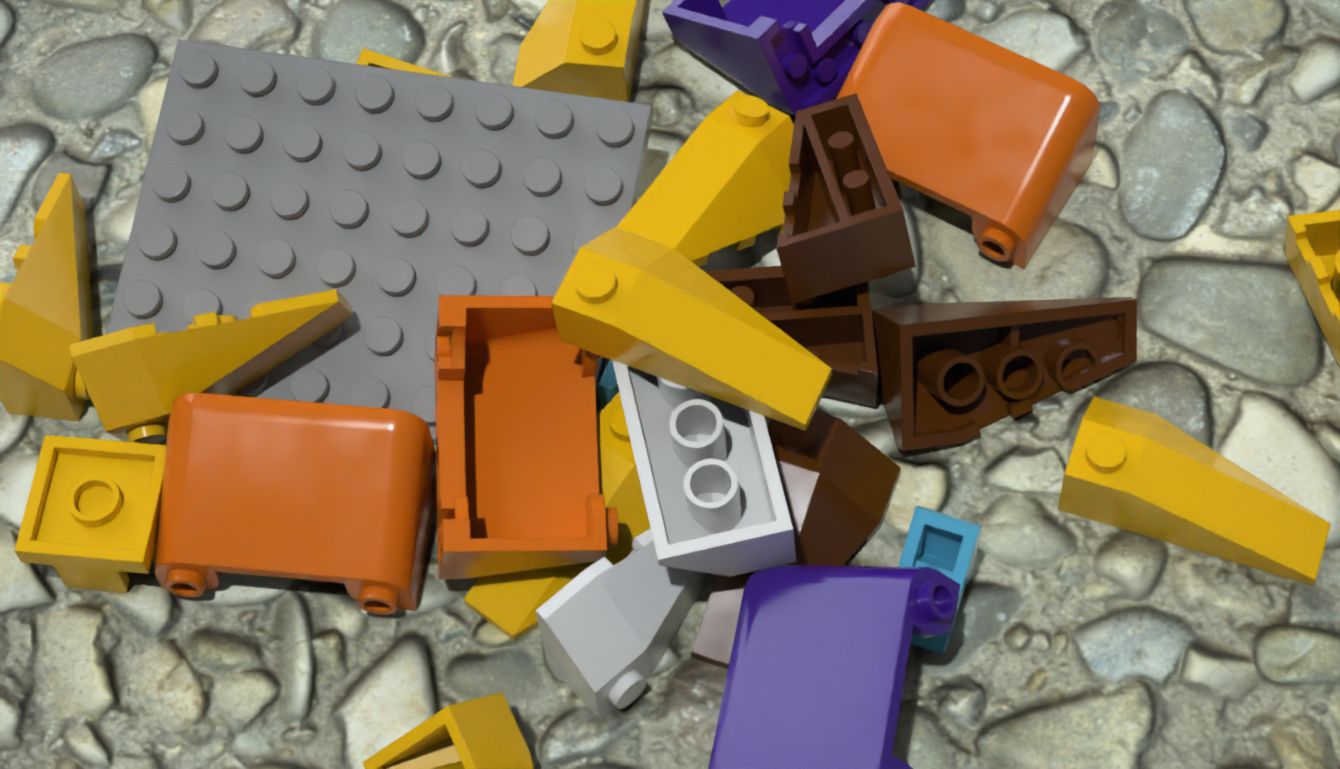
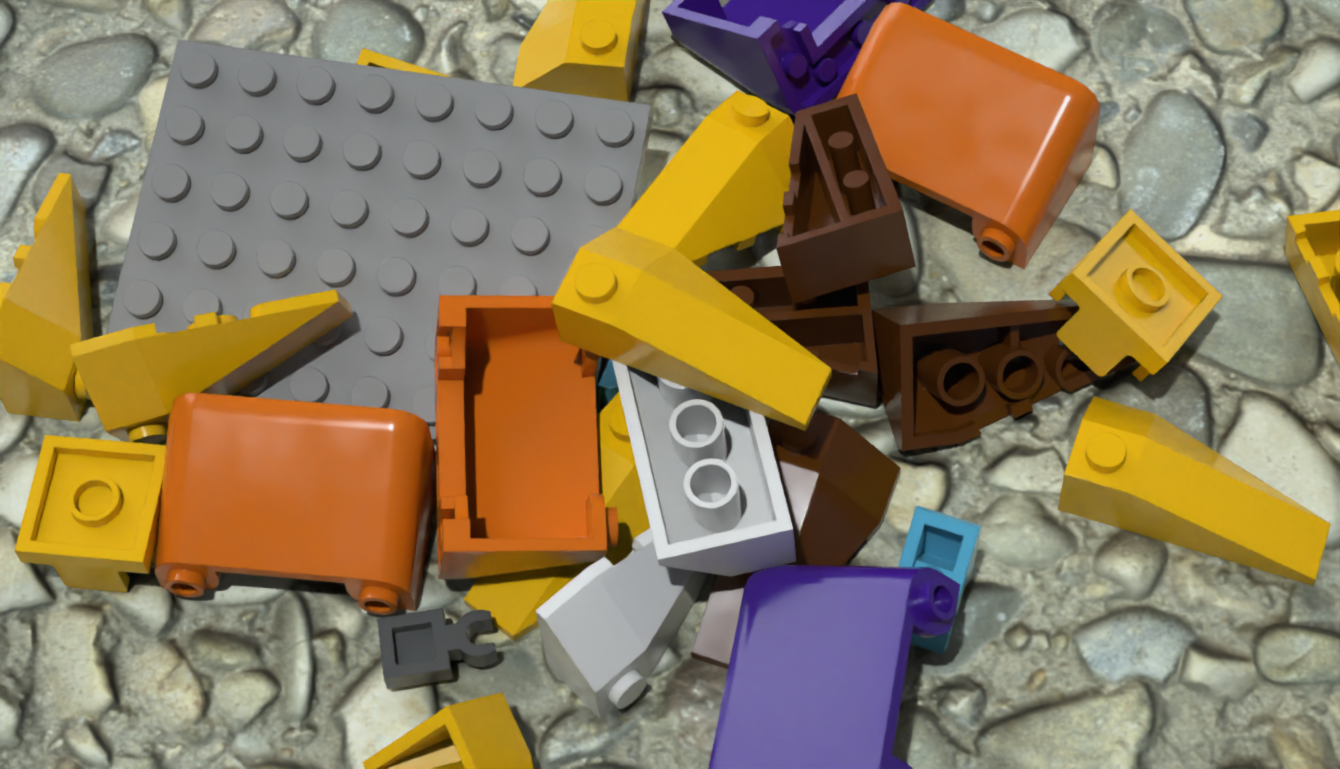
none -> dark grey plate [377,608,498,689]
none -> yellow panel [1048,208,1223,382]

